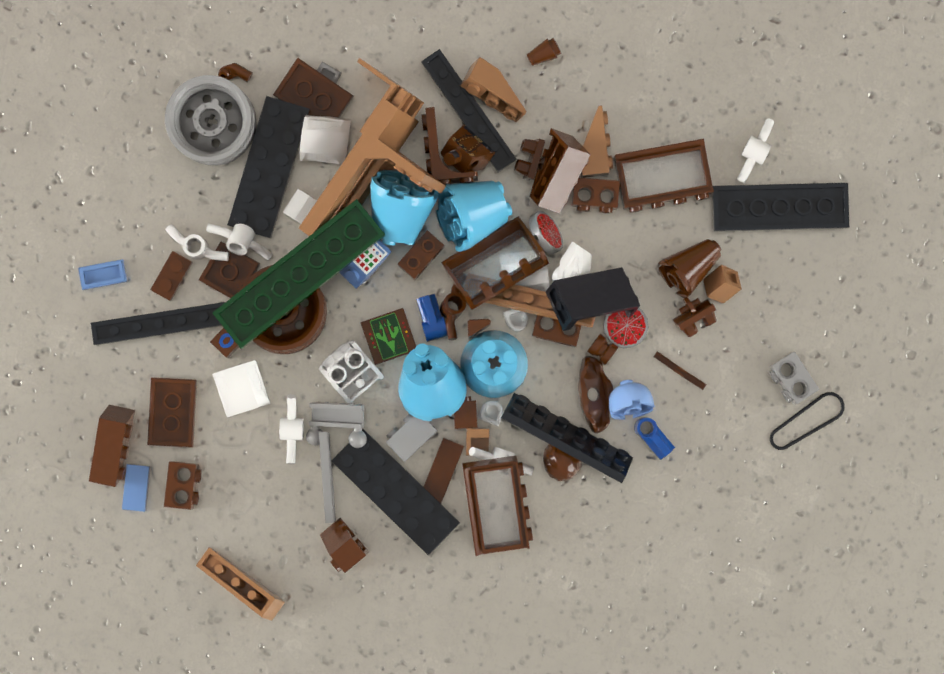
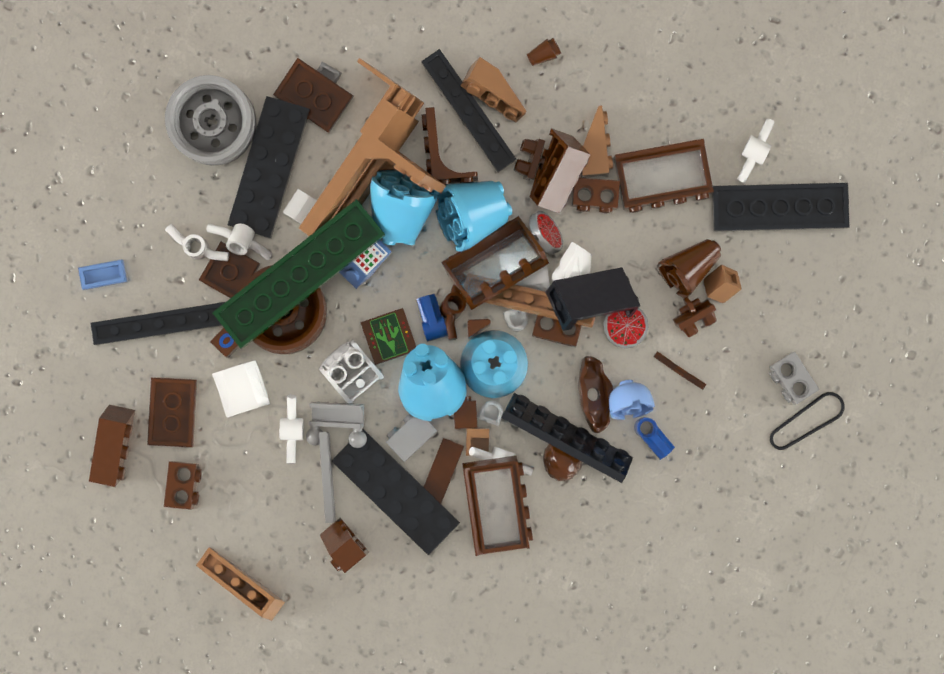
medium blue tile [122,464,150,512] -> none
reddish brown plate [150,251,193,301] -> none
reddish brown arm [218,63,253,82] -> none
white slope [300,115,351,164] -> none
reddish brown brick [398,230,445,280] -> none
reddish brown torso [441,125,495,173] -> none
reddish brown wheel [587,334,618,365] -> none

